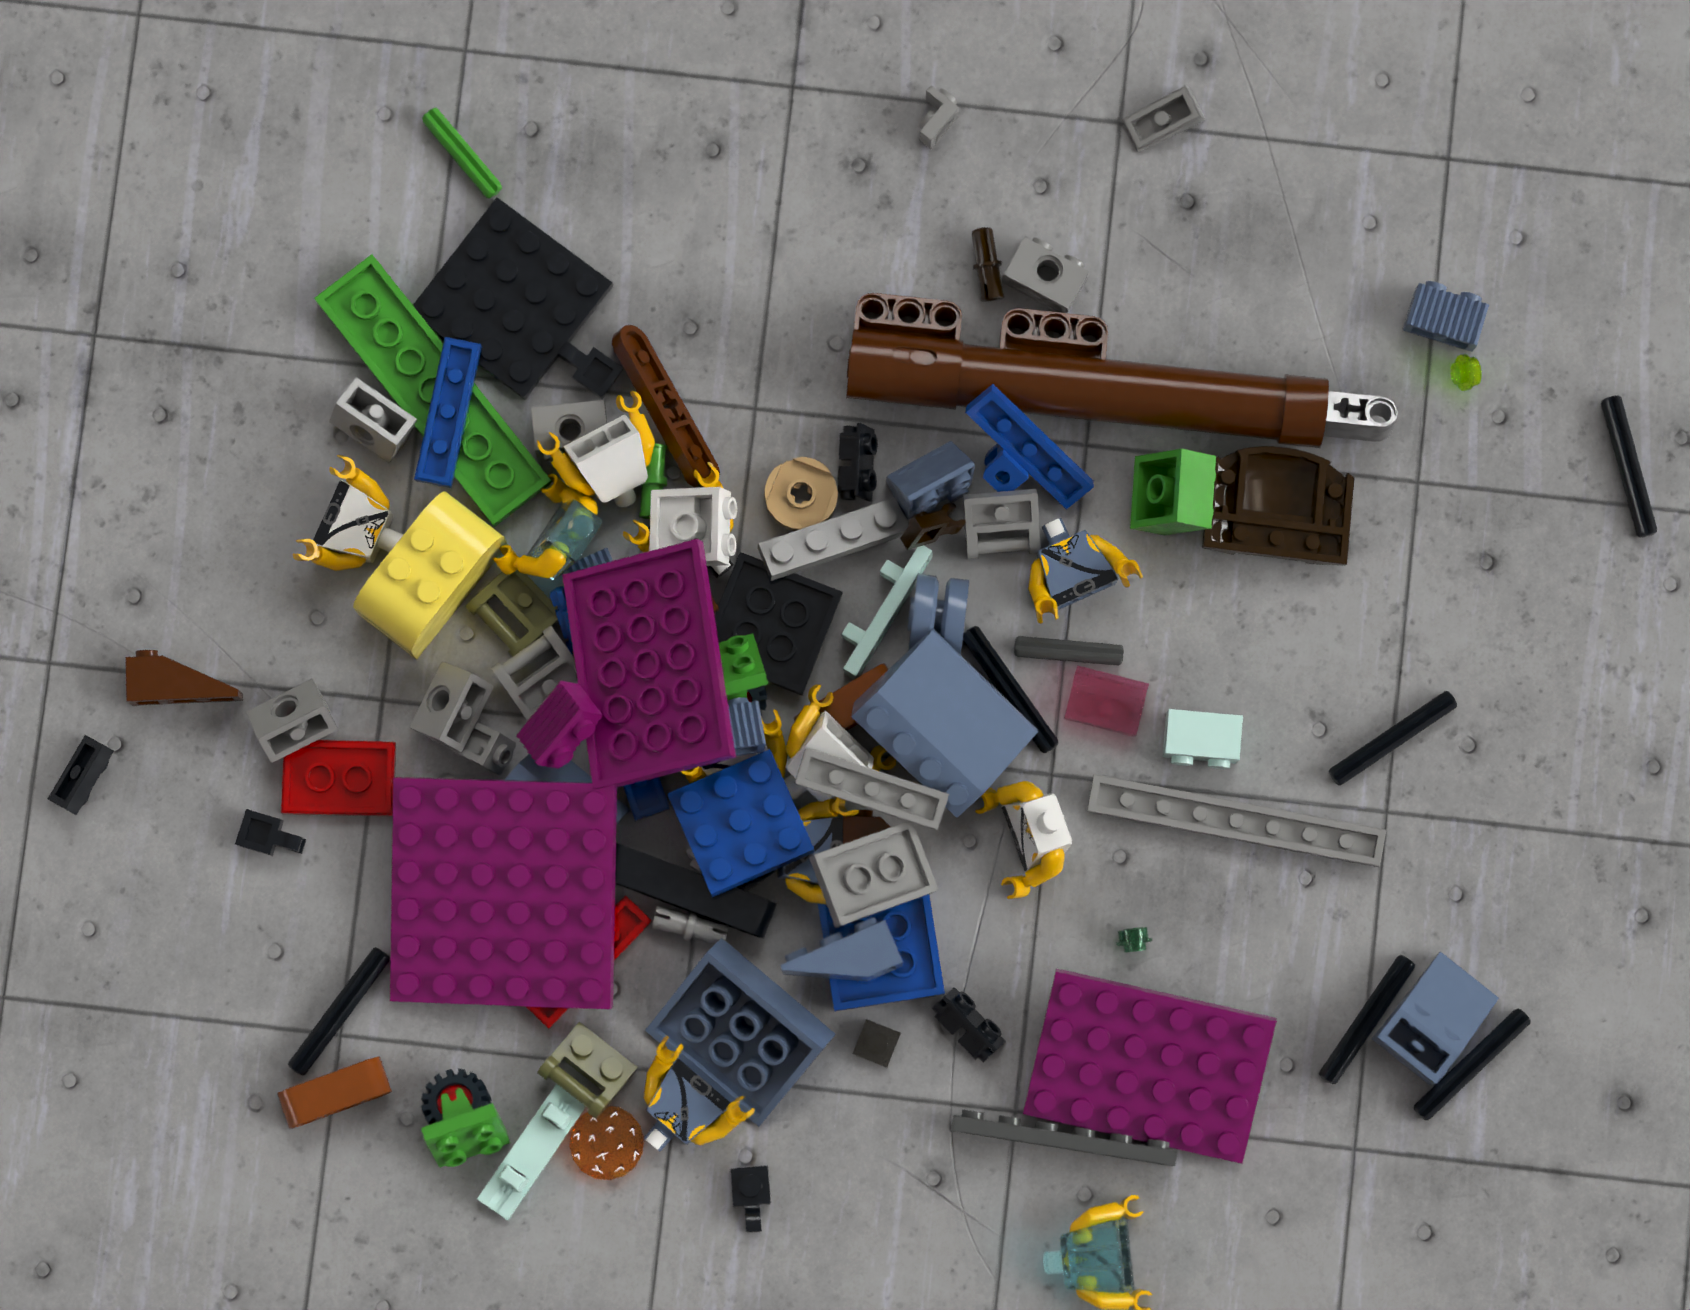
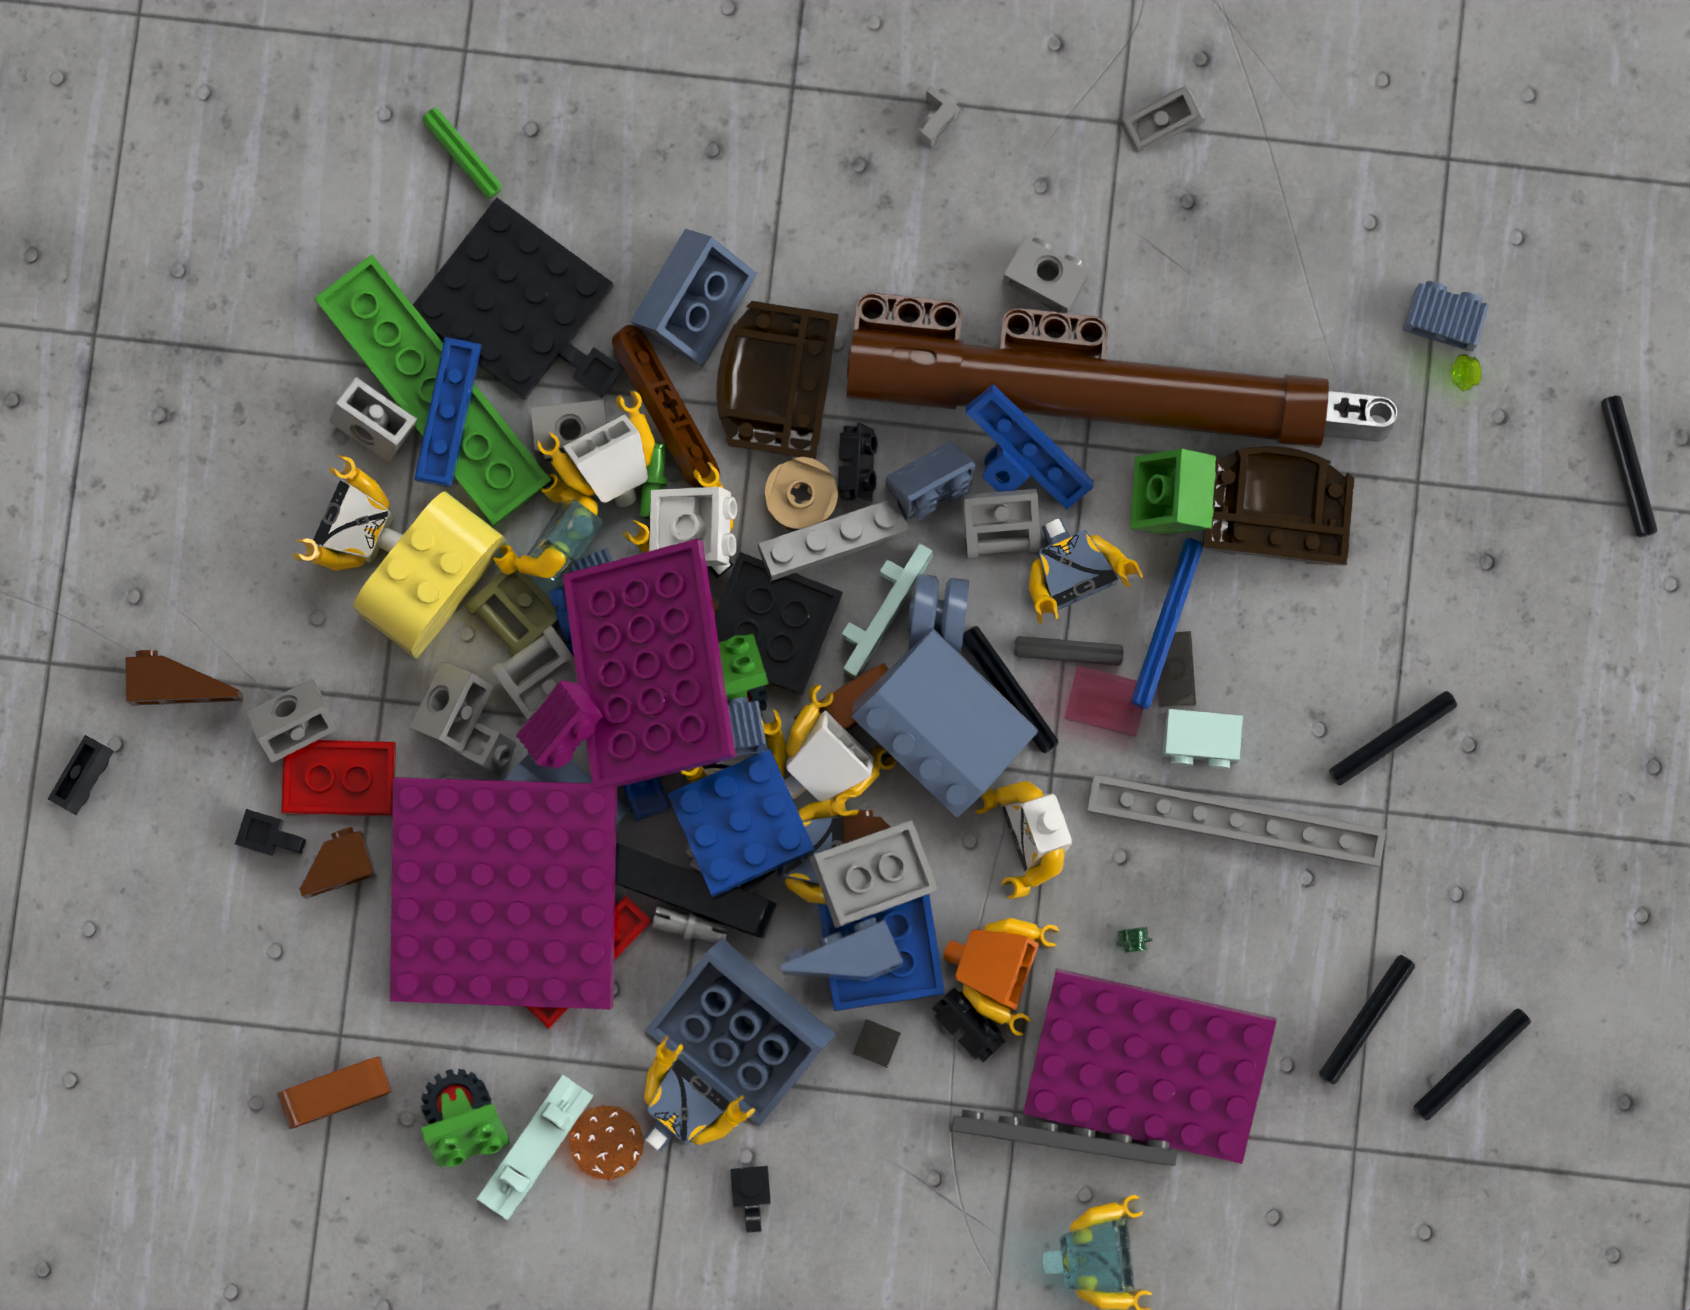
black axle [288,947,390,1076] -> none
olive plate [537,1022,638,1119] -> none
light grey plate [794,748,949,830] -> none
dark brown plate [900,503,966,550] -> none
dark brown axle [972,227,1004,302] -> none
sand blue slope [1372,951,1499,1086] -> none
none -> reddish brown slope [300,827,377,899]
none -> sand blue slope [630,228,757,366]
none -> dark brown slope [717,301,839,460]
none -> orange torso [944,918,1059,1036]
none -> blue axle [1131,538,1203,709]
none -> clear smoke plate [1157,631,1196,708]

